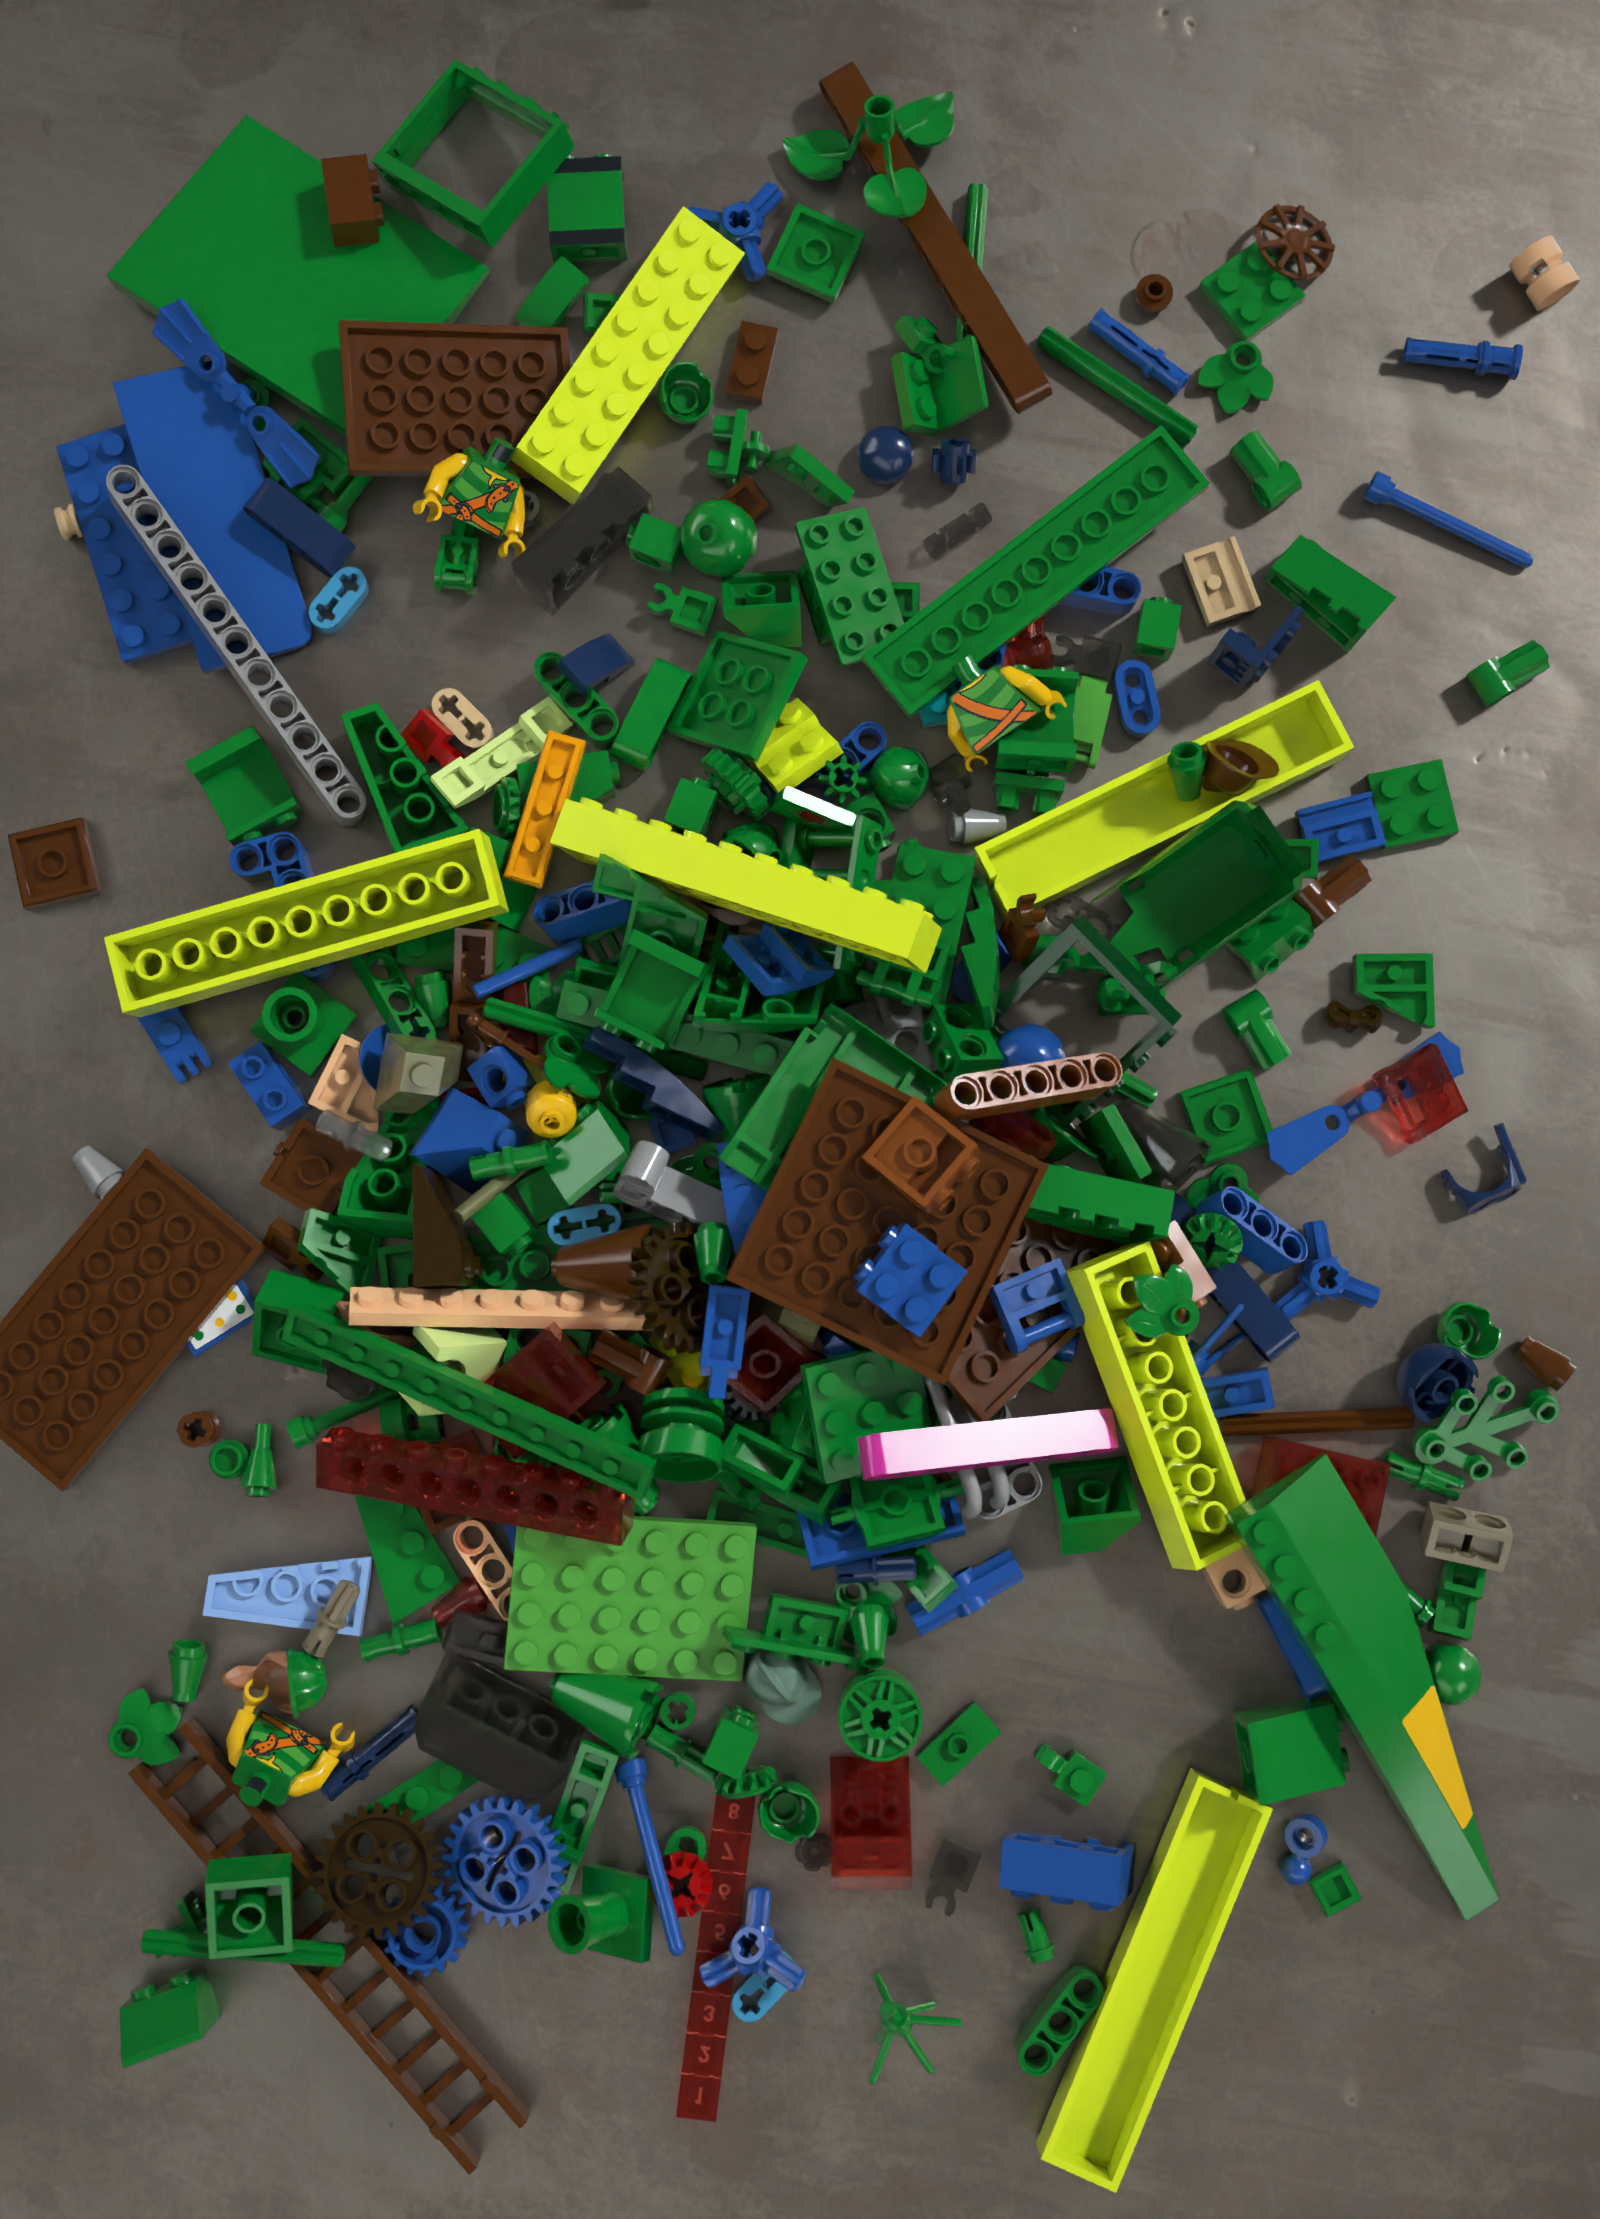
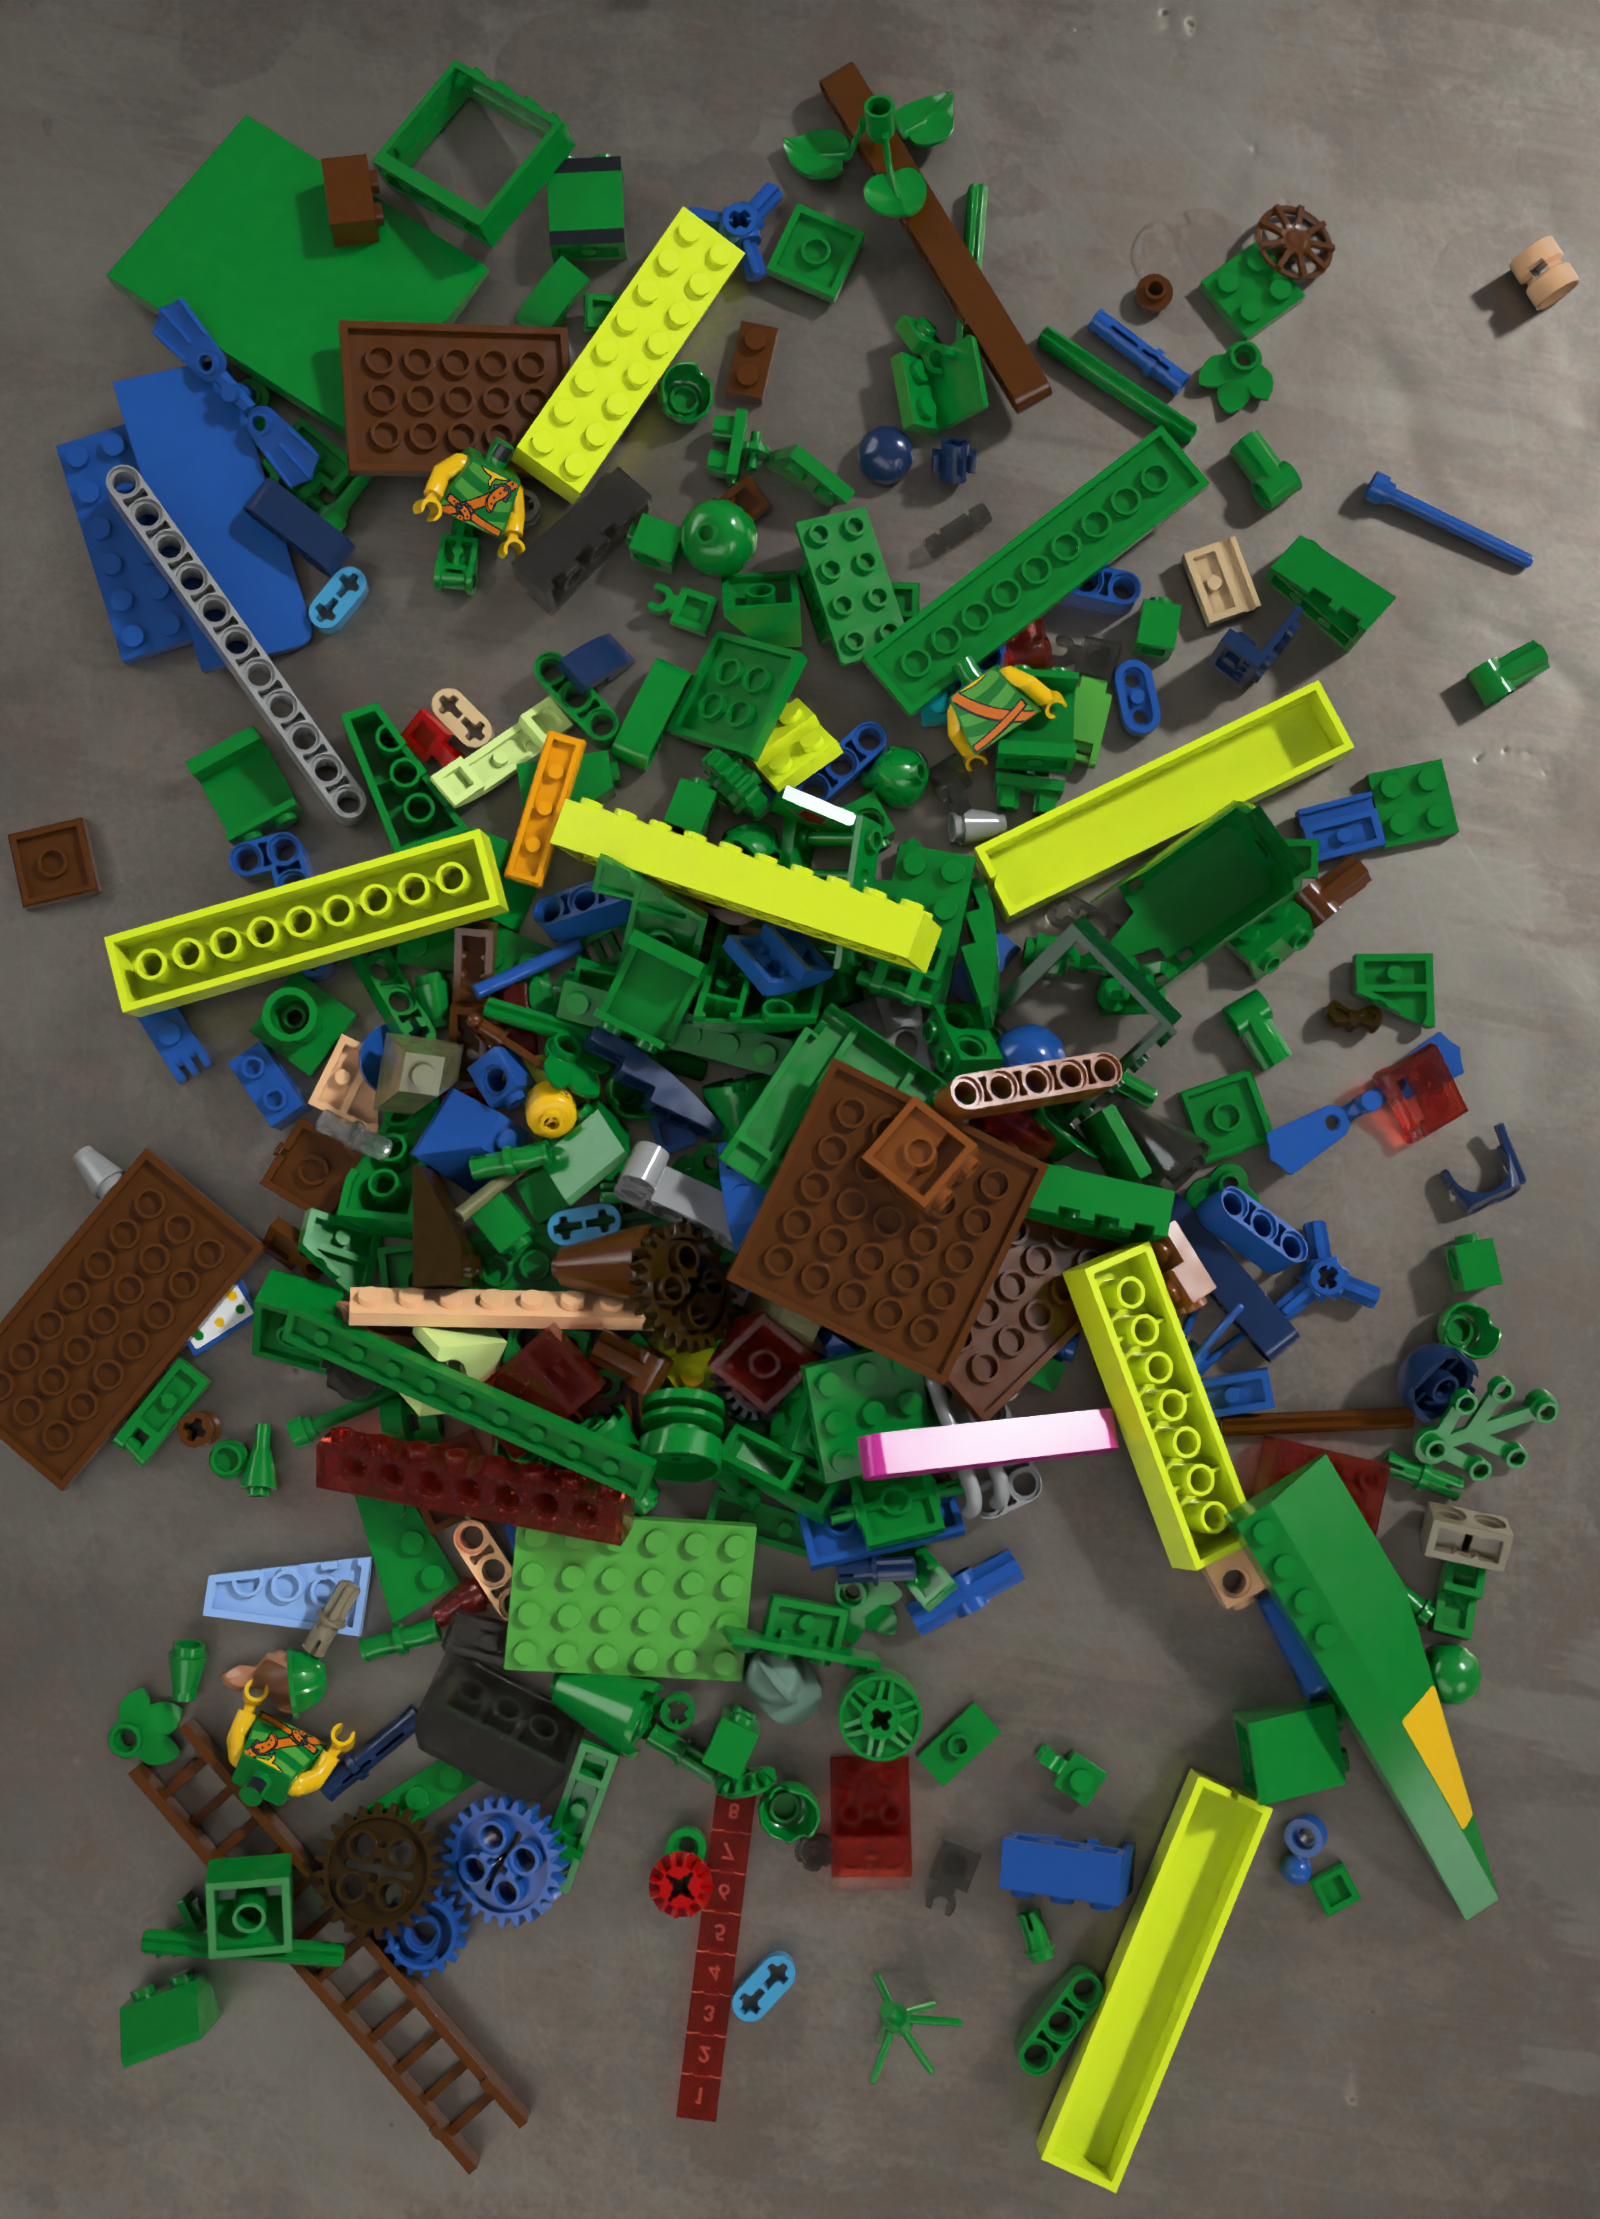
tan bush [54,503,84,541] -> none
green gear [492,777,521,838] -> none
green plant [548,1863,654,1963] -> none
blue piece [614,1758,685,1956] -> none
green cone [693,1221,733,1285] -> none
blue hinge [699,1284,750,1399] -> none
blue bush [699,1887,806,1992] -> none
green gear [818,755,867,806] -> none
green cone [850,1604,889,1668] -> none
blue plate [852,1223,968,1338] -> none
blue plate [989,1258,1085,1355] -> none
reddish brown plate [997,893,1046,963] -> none
green slope [1049,1456,1141,1556] -> none
green plate [1125,1264,1200,1338] -> none
green cone [1167,741,1207,802] -> none
green gear [1181,1213,1243,1271] -> none
reddish brown piece [1202,740,1280,796] -> none
blue pin [1403,337,1523,380] -> none
reddish brown cone [1514,1336,1577,1392] -> none
none -> green plate [111,1358,212,1468]
none -> green brick [1444,1232,1503,1292]

